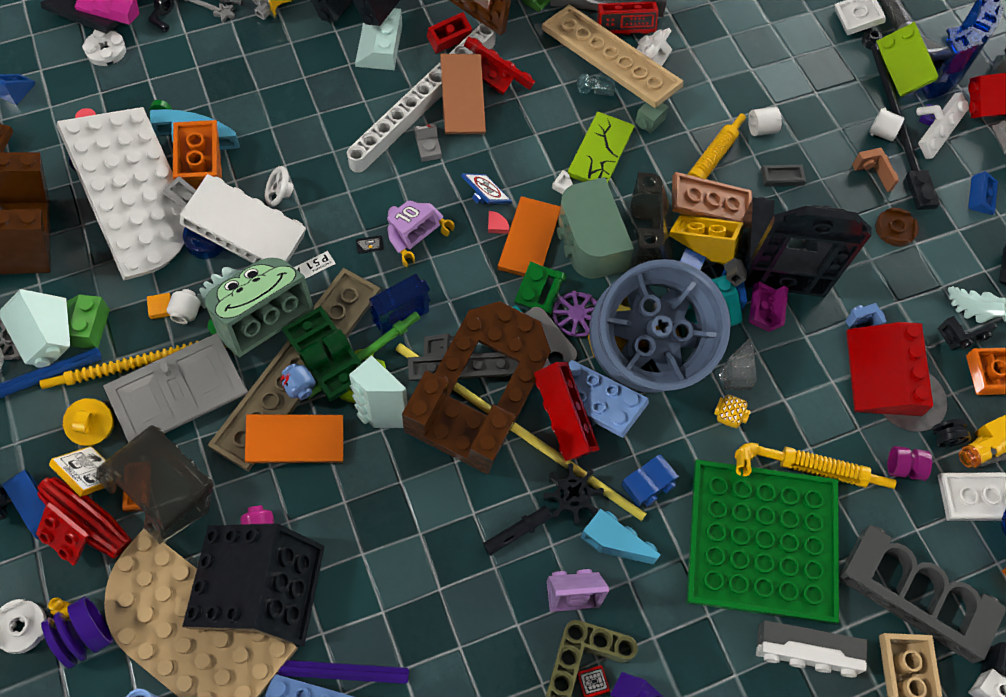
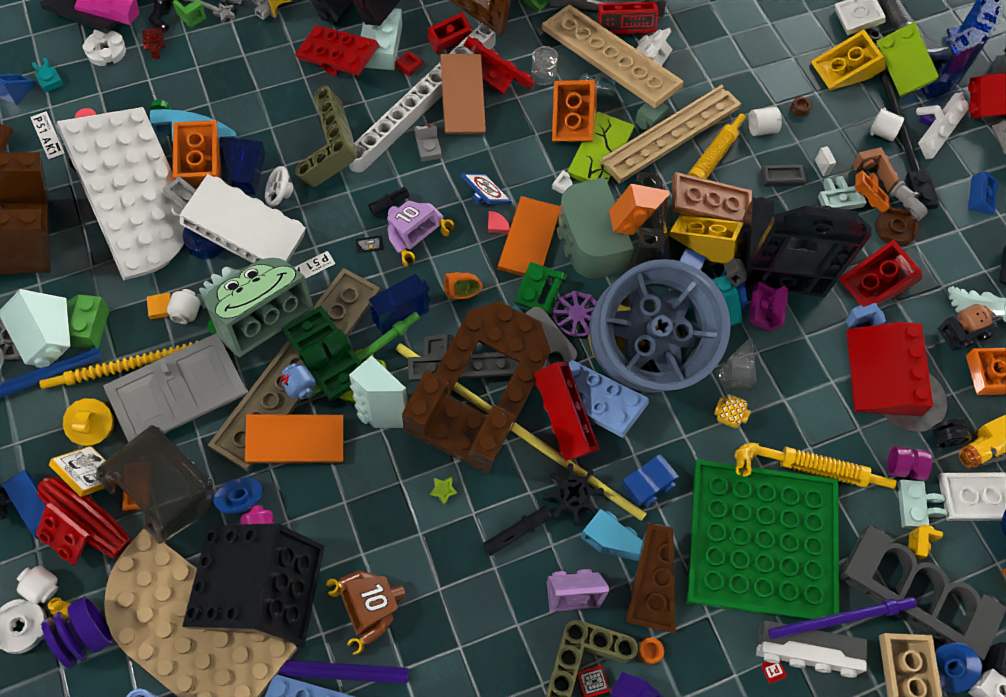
none -> white head [17,566,59,604]
none -> white sticker [30,112,64,159]
none -> teal plate [31,58,64,93]
none -> clear red plate [142,27,165,60]
none -> bright green panel [173,0,207,28]
none -> blue dish [213,478,263,514]
none -> clear blue slope [220,137,266,195]
none -> red plate [295,25,379,76]
none -> olive beam [295,86,357,188]
none -> dark orange torso [326,570,405,654]
none -> black axle [368,187,410,217]
none -> red tile [395,50,423,77]
none -> lime piece [429,477,457,504]
none -> rock [444,272,483,299]
none -> clear wheel [531,46,558,85]
none -> orange slope [552,80,597,142]
none -> tan plate [600,85,741,184]
none -> orange slope [609,184,670,235]
none -> reddish brown wing [625,522,676,633]
none -> orange tile [637,638,664,665]
none -> red sticker [761,662,787,684]
none -> dark purple bar [768,597,917,640]
none -> reddish brown tile [791,96,812,117]
none -> yellow slope [811,29,886,91]
none -> white tile [815,146,836,176]
none -> light aqua hinge [818,176,867,210]
none -> red slope [839,239,922,307]
none -> orange hinge [855,170,889,213]
none -> light grey connector [890,181,928,221]
none -> light aqua hinge [897,480,947,529]
none -> yellow bracket [908,525,943,562]
none -> blue dish [935,643,982,693]
none -> nougat head [957,304,993,334]

